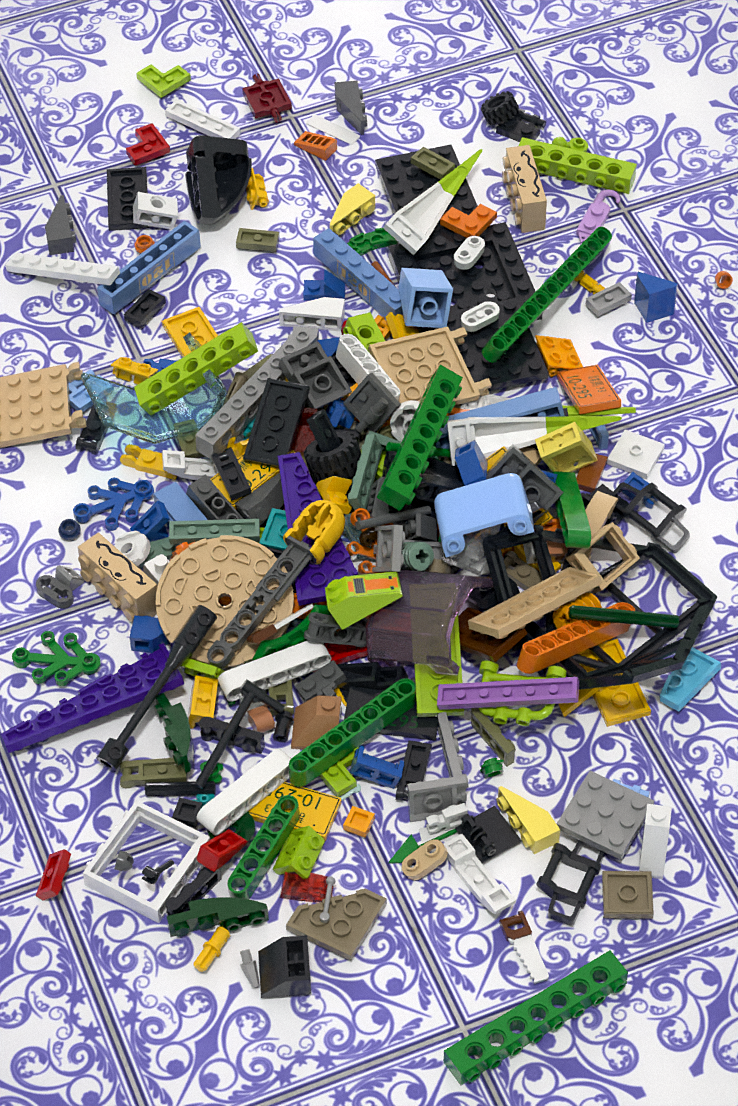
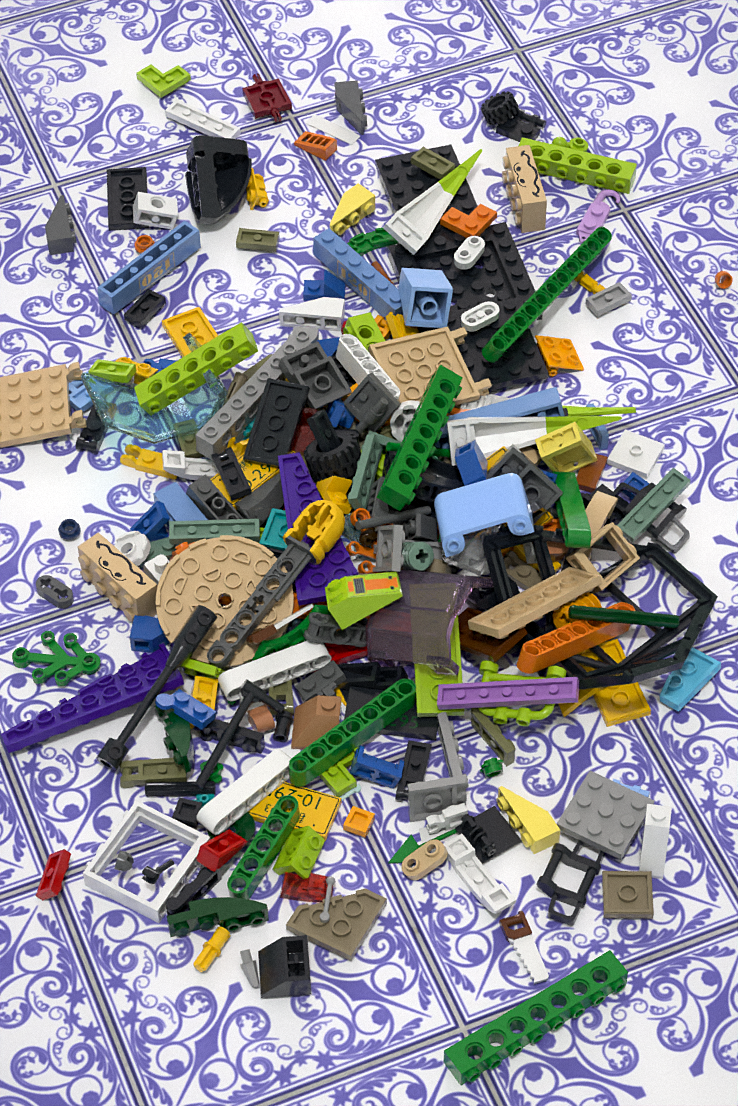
white plate [5,253,120,285] -> none
light grey slope [55,565,84,591] -> none
blue plant [73,477,154,531] -> none
red plate [126,123,170,166] -> none
orange tile [557,364,621,414] -> none
blue slope [634,271,678,323] -> none
none -> lime plate [88,359,137,383]
none -> blue hinge [155,689,217,730]
none -> sand green plate [617,468,691,543]

